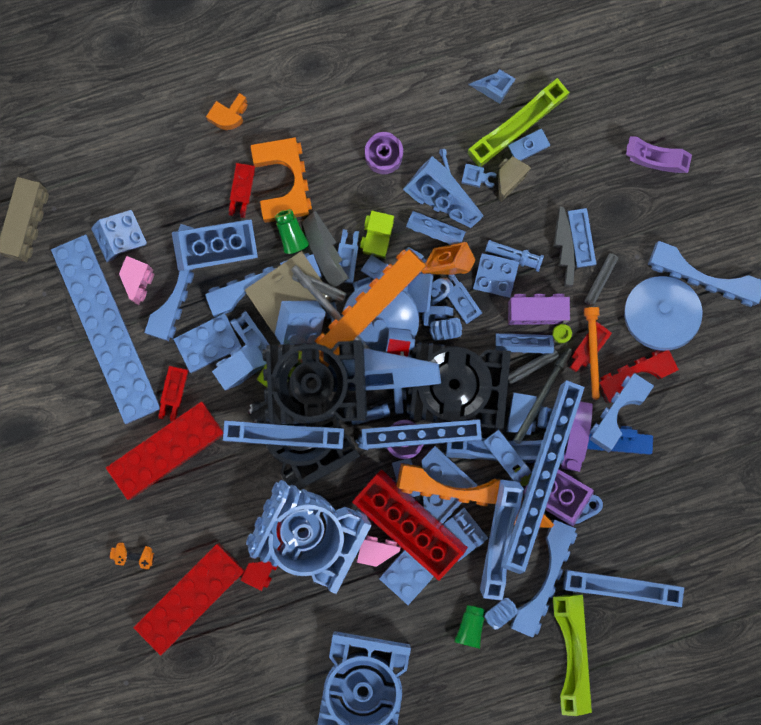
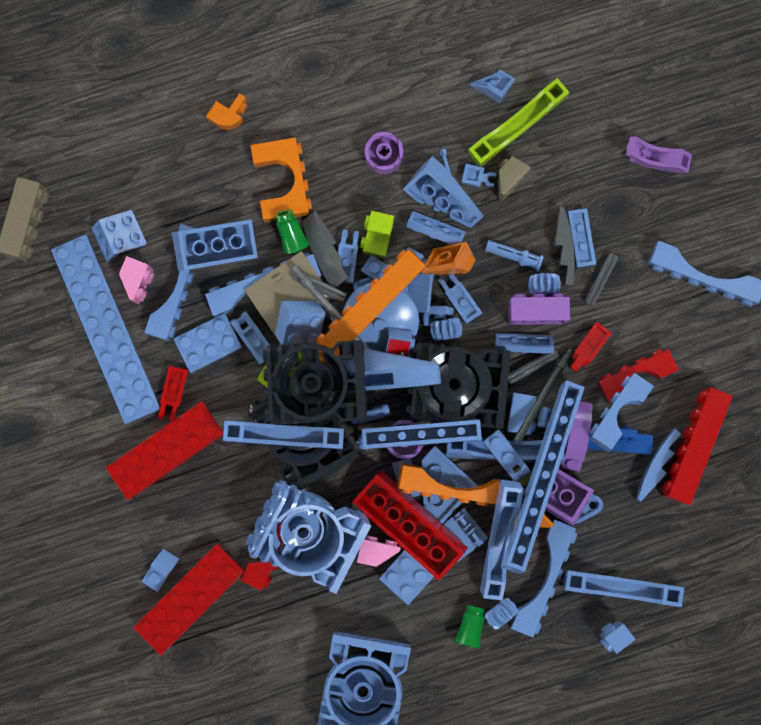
orange piece [110,543,155,569] -> none
medium blue brick [212,344,266,390] -> none
red hinge [229,163,256,218] -> none
medium blue plate [394,388,406,414] -> none
medium blue plate [430,277,453,306] -> none
medium blue hinge [473,253,519,298] -> none
medium blue plate [508,129,550,161] -> none
lime tile [552,324,572,343] -> none
lime arch [553,595,592,716] -> none
orange piece [584,307,600,400] -> none
medium blue dish [624,276,702,351] -> none
none -> medium blue slope [141,549,180,592]
none -> medium blue gear [528,273,561,296]
none -> medium blue brick [599,620,635,654]
none -> medium blue slope [635,429,681,502]
none -> red brick [661,387,733,505]

